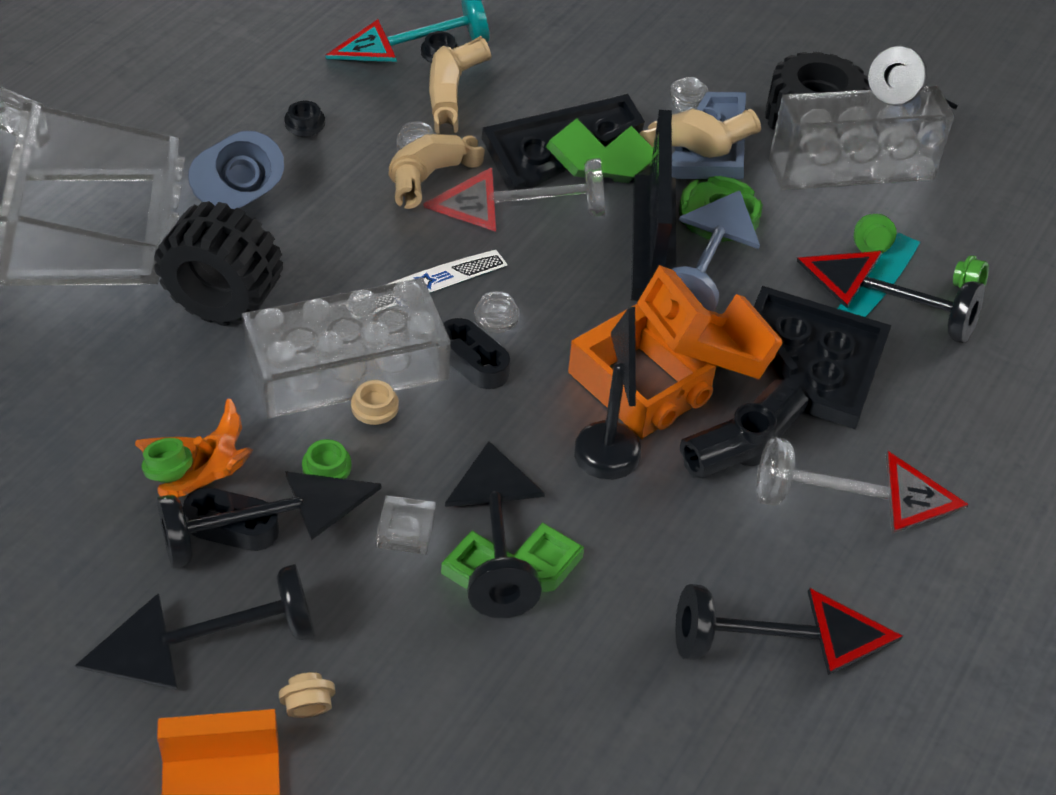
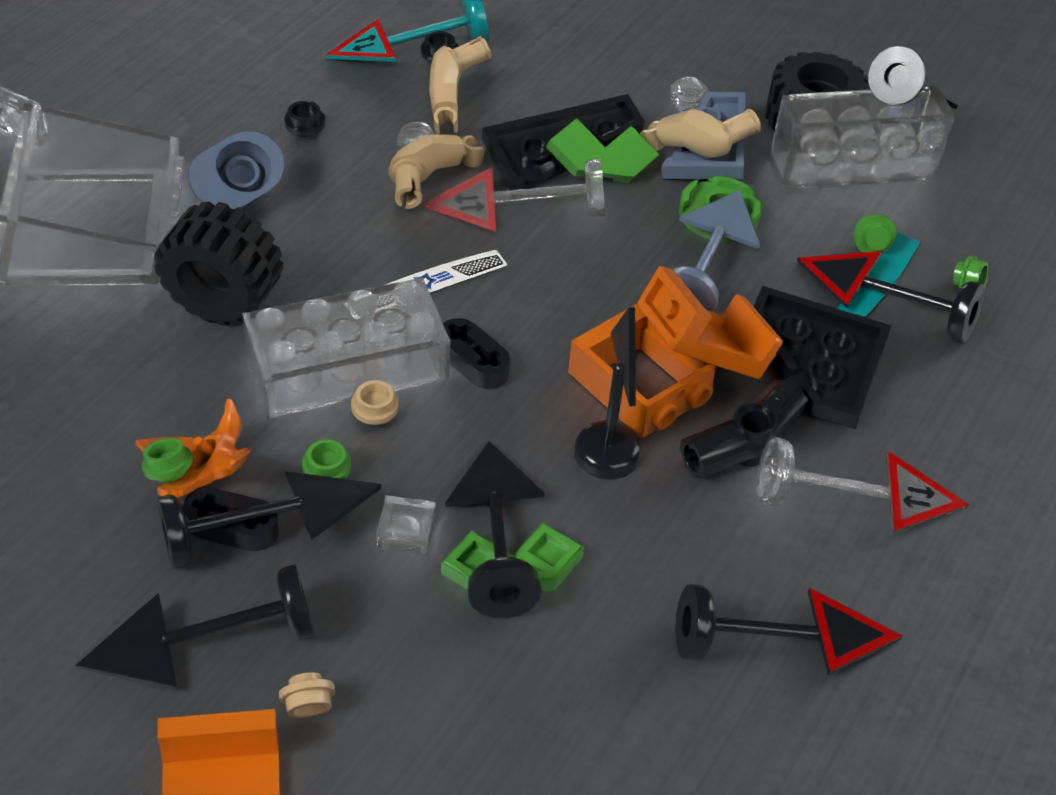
clear plate [474,291,519,333] -> none
black fence [631,109,676,301] -> none

